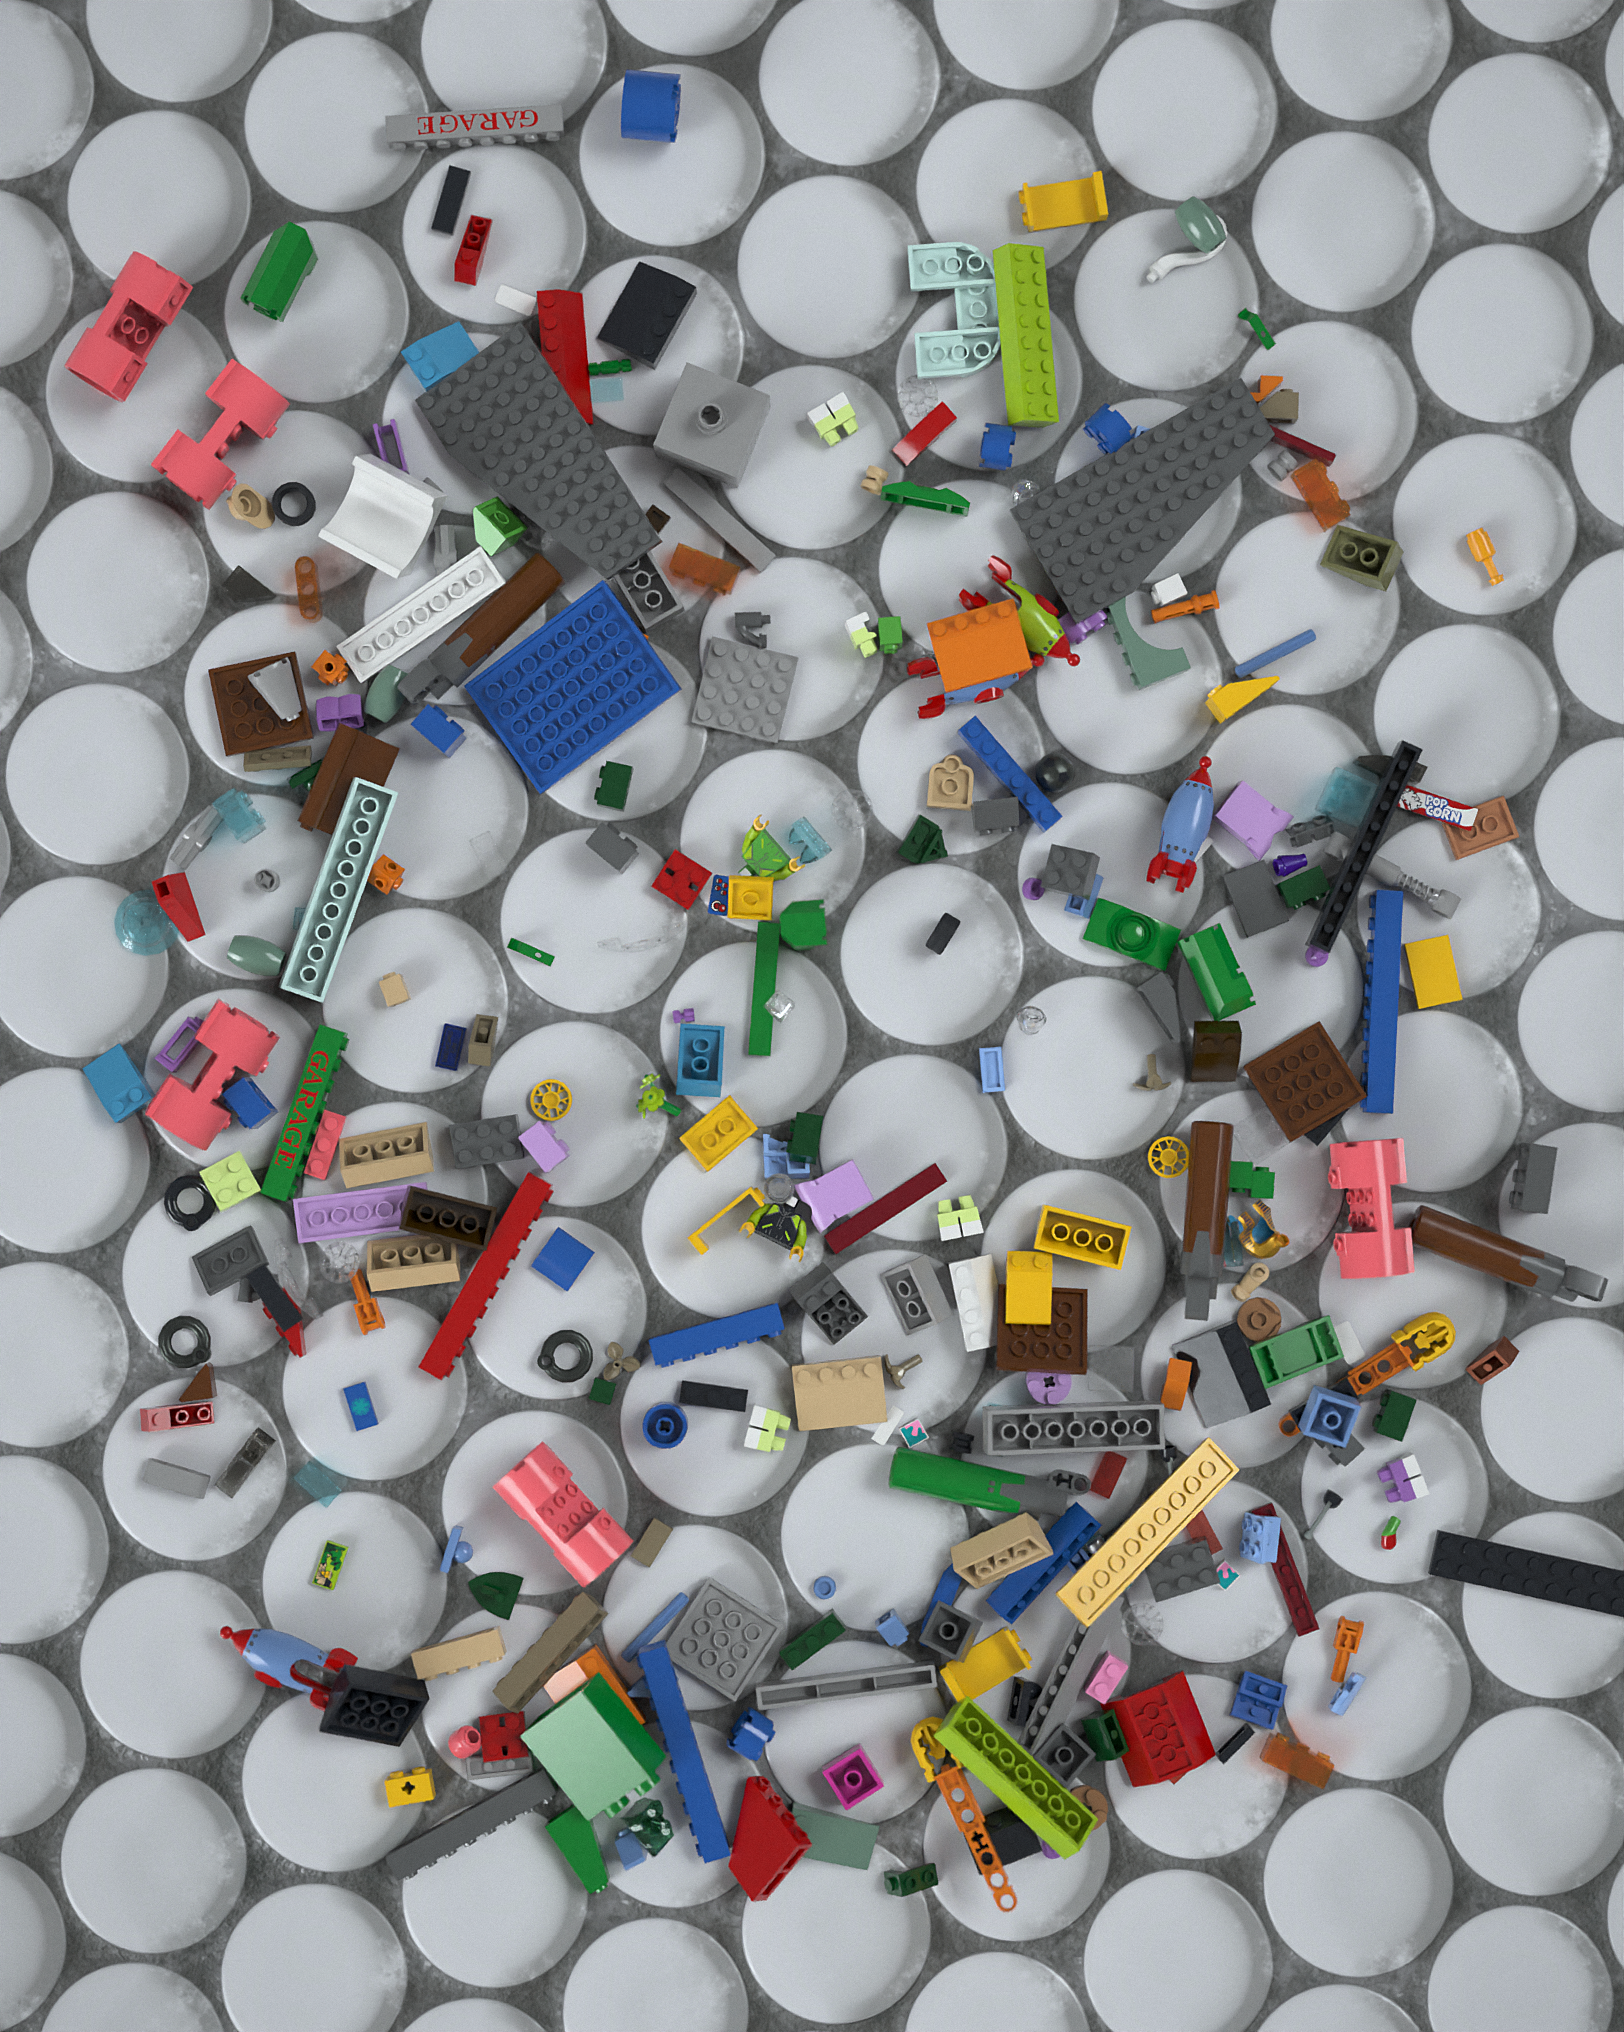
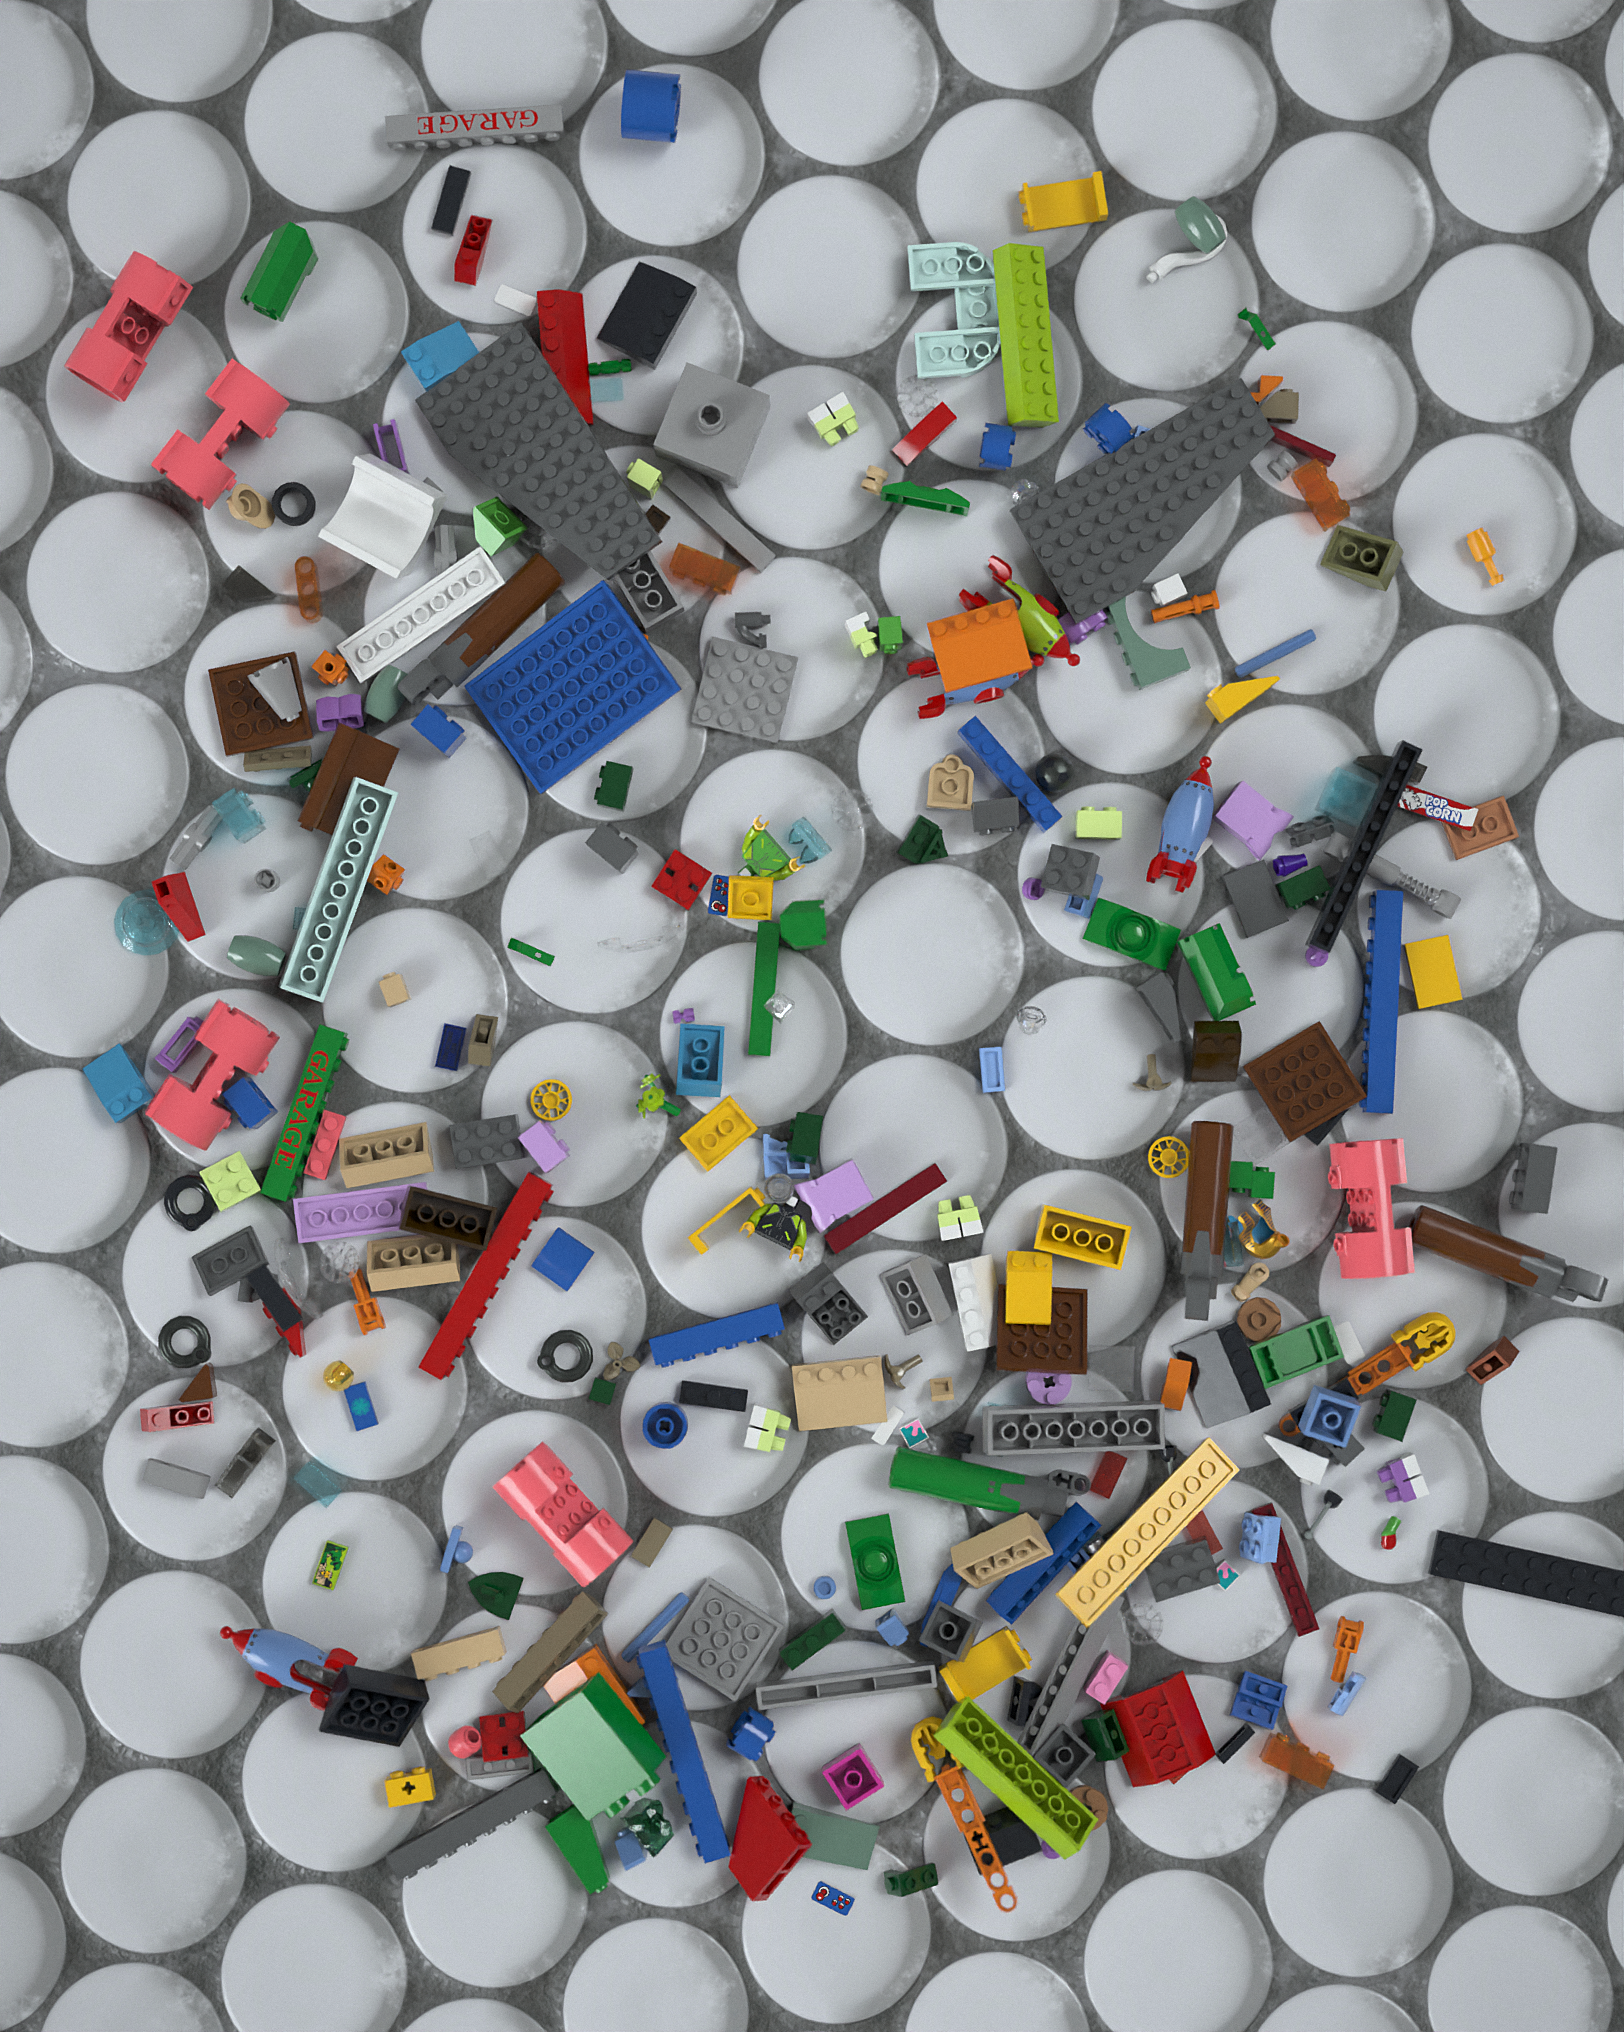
black tyre [925,912,961,955] -> none
none -> clear yellow piece [323,1360,354,1392]
none -> yellowish green brick [626,458,663,499]
none -> blue sticker [811,1882,854,1916]
none -> green slope [845,1513,906,1610]
none -> tan plate [929,1377,954,1402]
none -> yellowish green brick [1075,806,1122,840]
none -> white slope [1262,1433,1329,1486]
none -> black tile [1375,1753,1419,1804]

